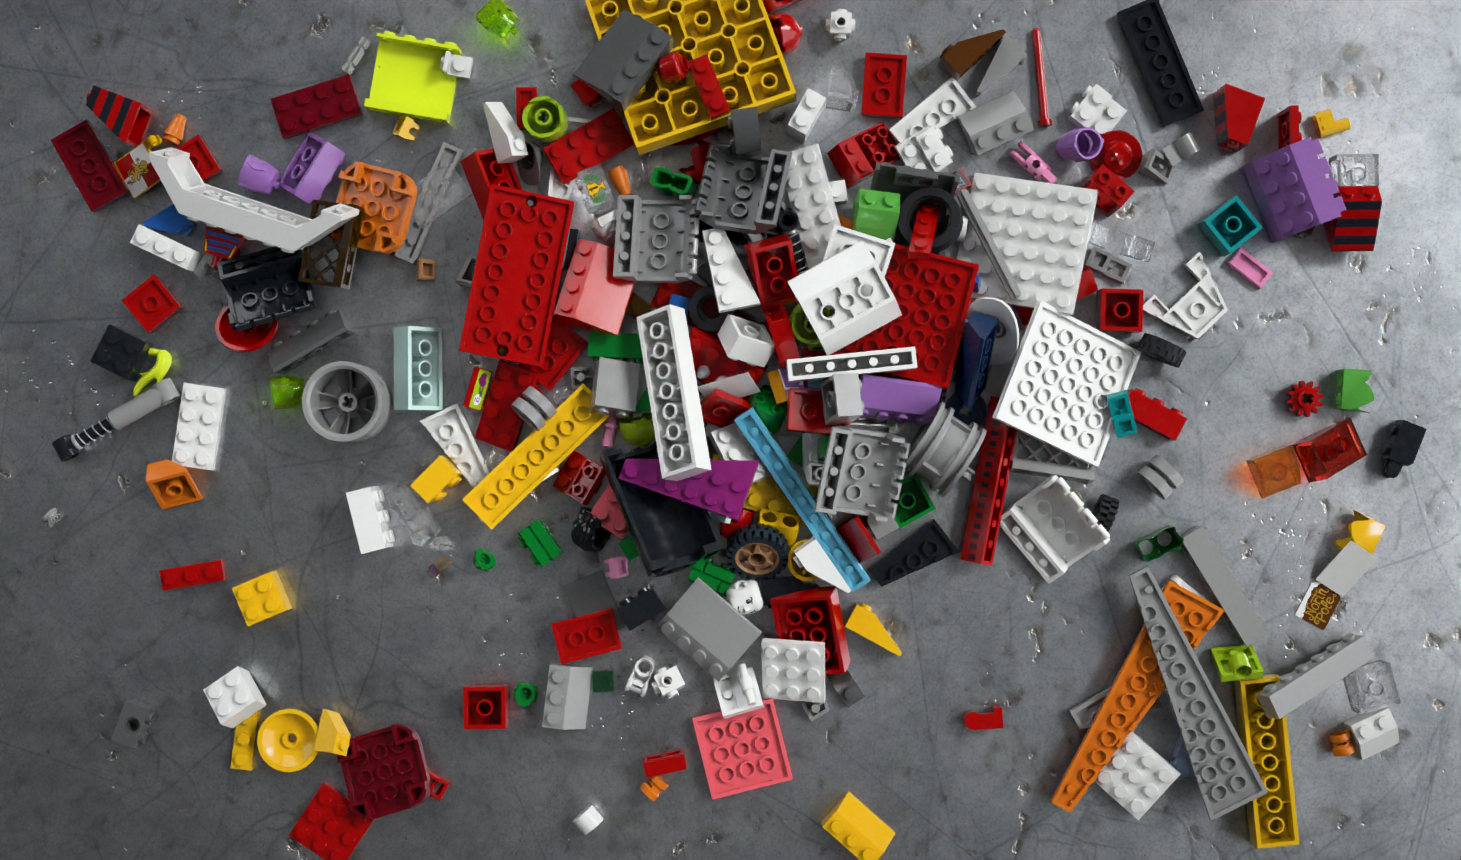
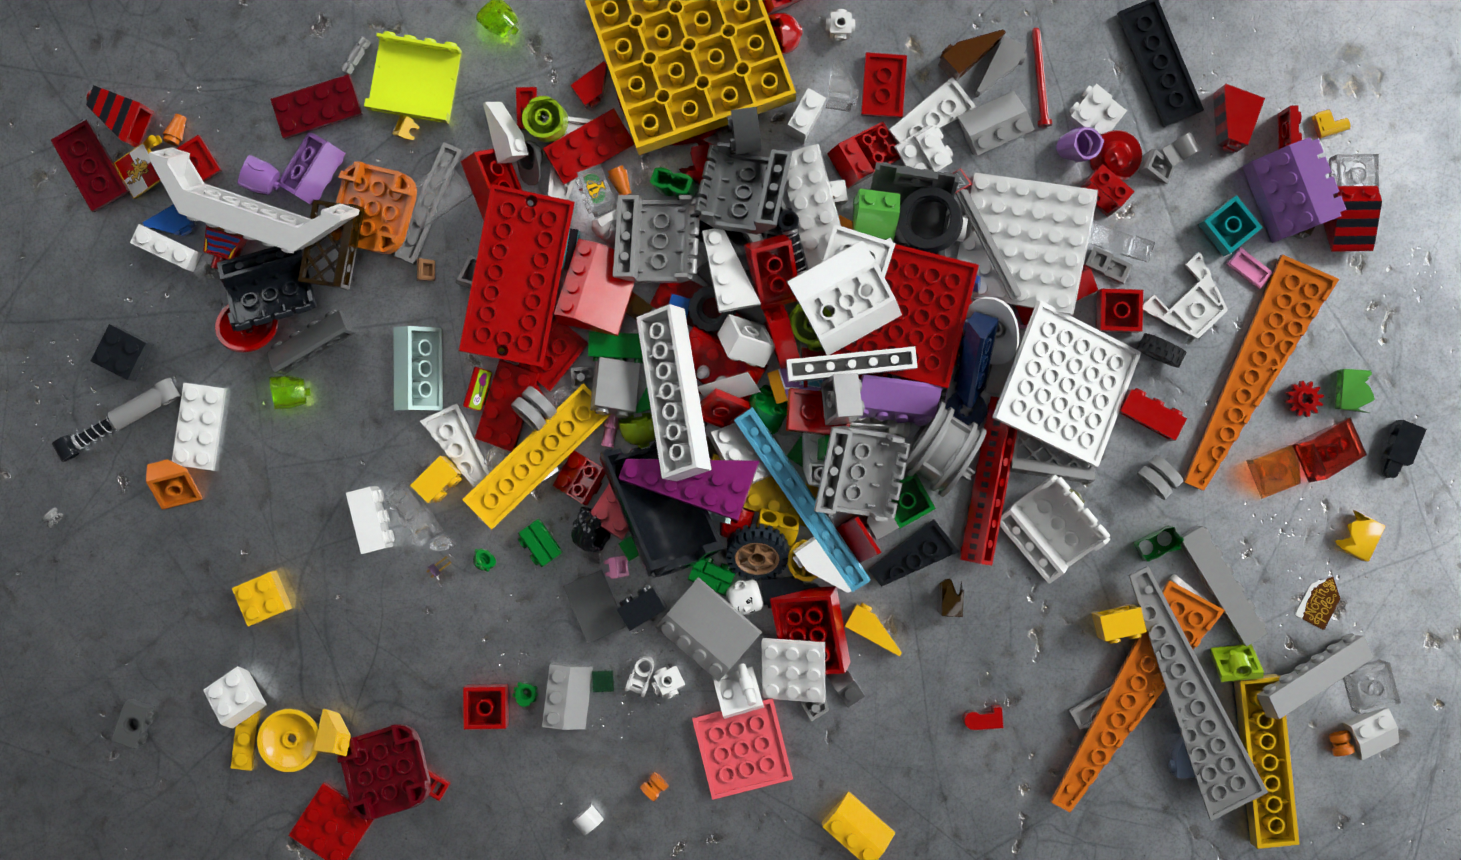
red plate [122,274,182,333] -> none
neon yellow piece [133,348,172,397] -> none
red plate [159,559,226,591] -> none
light grey wheel [302,361,392,442] -> none
white bracket [440,51,473,80] -> none
red plate [551,608,623,664] -> none
dark grey slope [574,10,674,111] -> none
red slope [643,749,687,777] -> none
red head [656,52,689,82] -> none
red plate [688,54,731,121] -> none
red plate [908,204,940,261] -> none
bright pink hinge [1009,141,1057,184] -> none
black tyre [1092,494,1119,532] -> none
white plate [1094,731,1180,820] -> none
teal slope [1106,390,1138,438] -> none
white sticker [1316,541,1378,597] -> none
none -> dark brown piece [937,579,964,617]
none -> yellow brick [1091,604,1147,644]
none -> orange wing [1183,254,1339,491]

